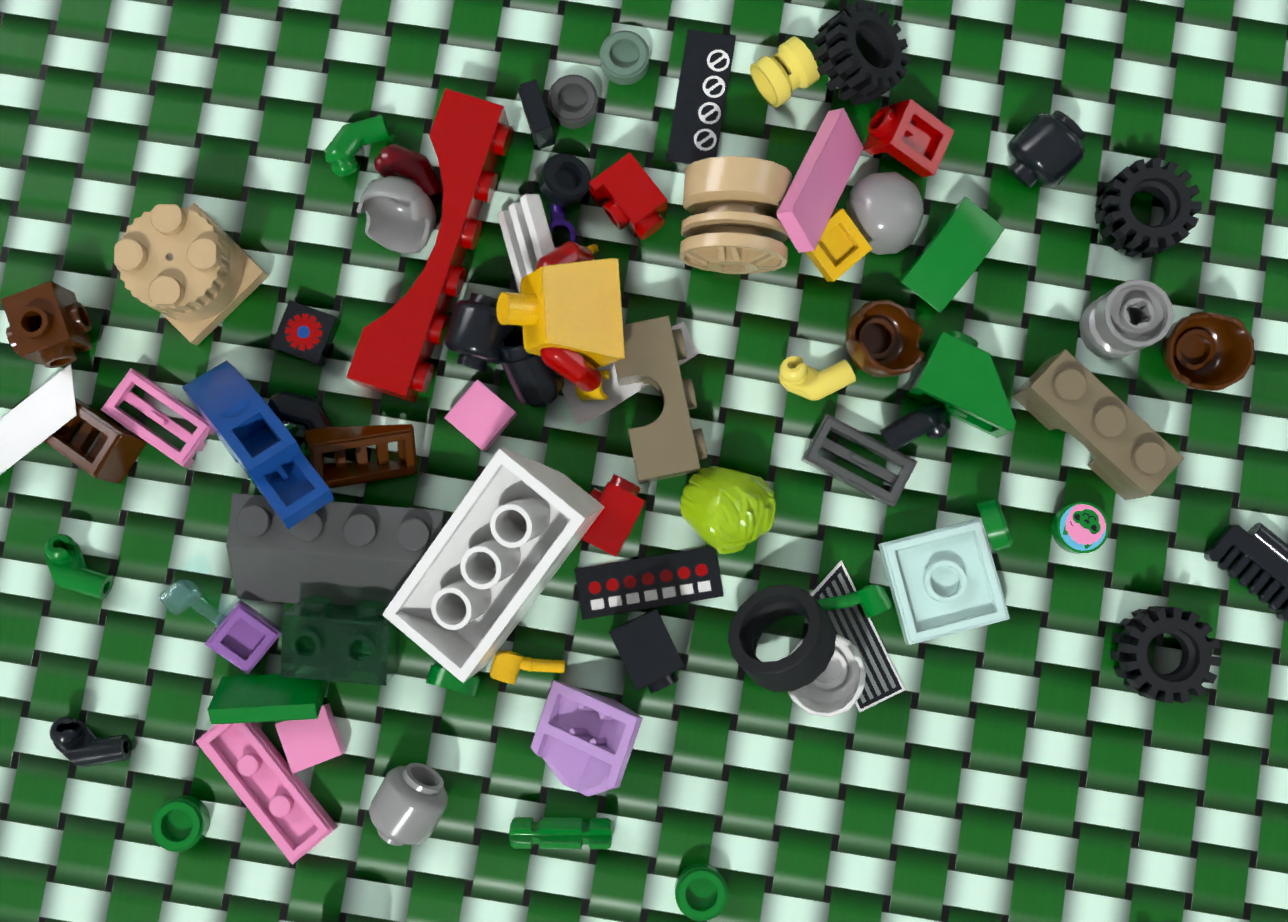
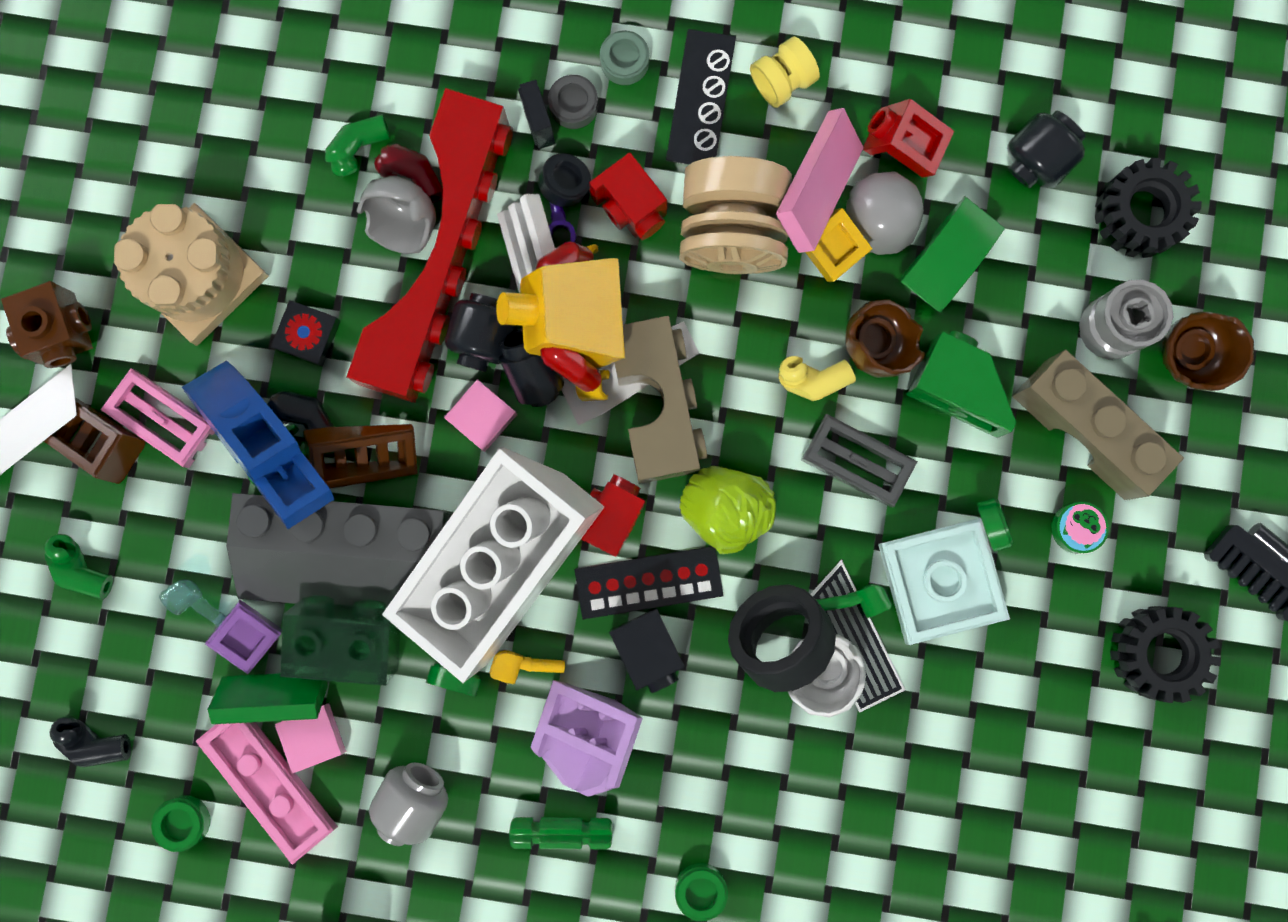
black tyre [813,1,909,105] -> none
black arm [880,403,951,452] -> none

